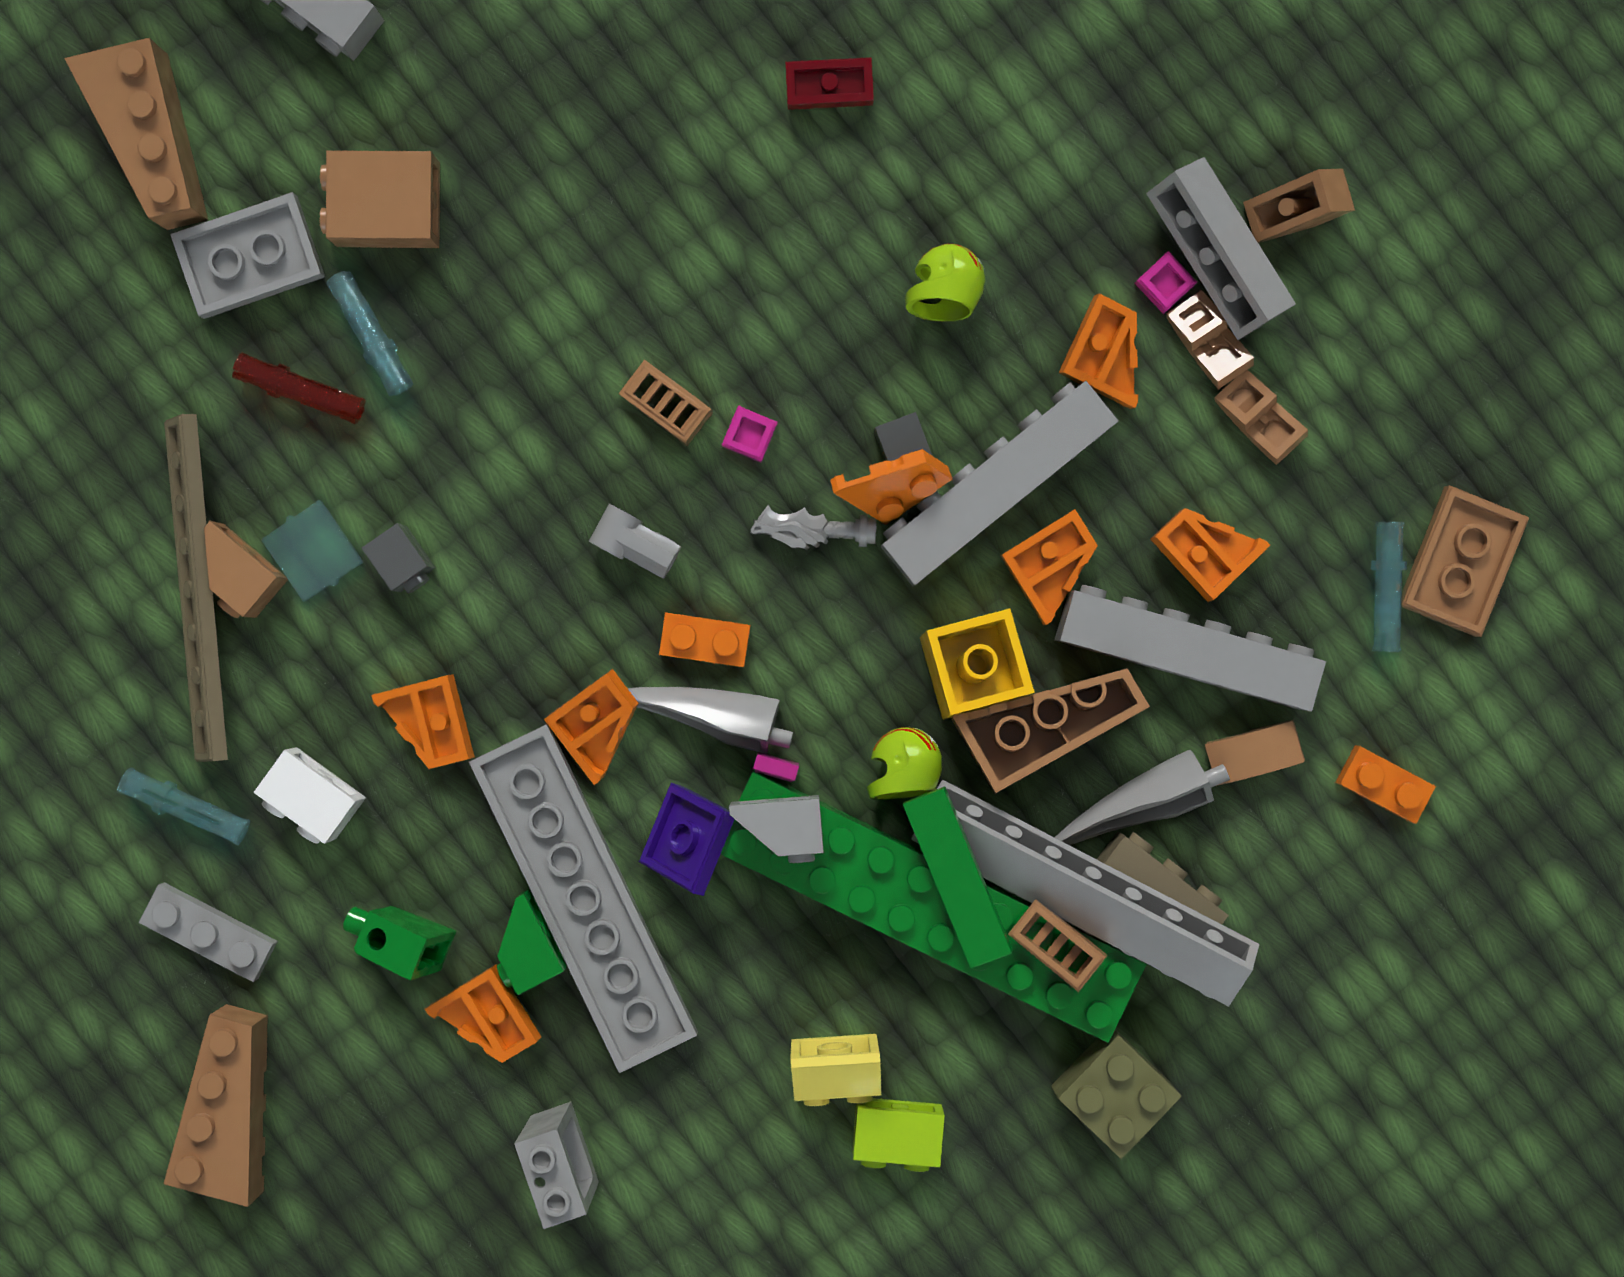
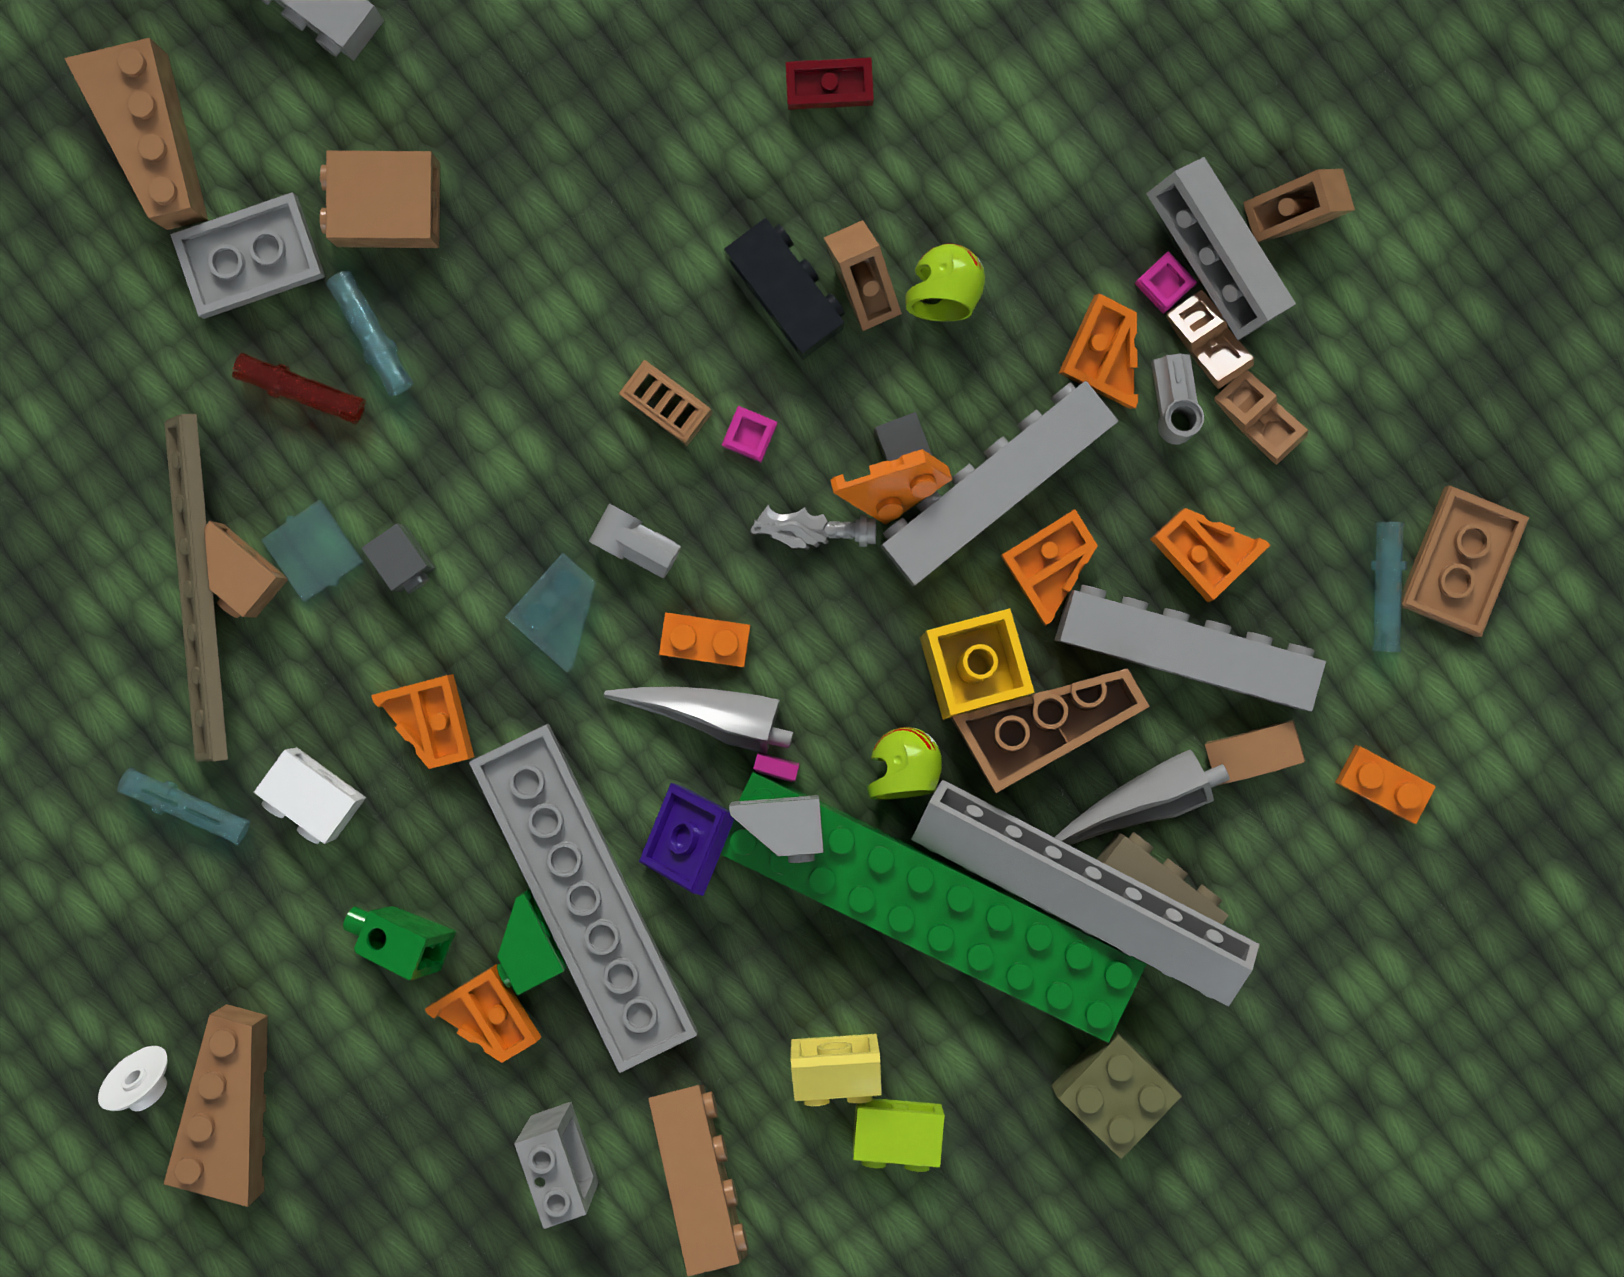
light grey plate [139,882,278,982] -> none
orange wing [544,669,639,785] -> none
green tile [903,786,1013,969] -> none
medium nougat slope [1008,899,1108,992] -> none
none -> white piece [98,1046,168,1111]
none -> clear light blue wing [505,553,597,672]
none -> medium nougat wedge [648,1085,748,1277]
none -> black brick [724,218,845,360]
none -> medium nougat slope [824,220,902,331]
none -> light grey piece [1151,353,1204,445]

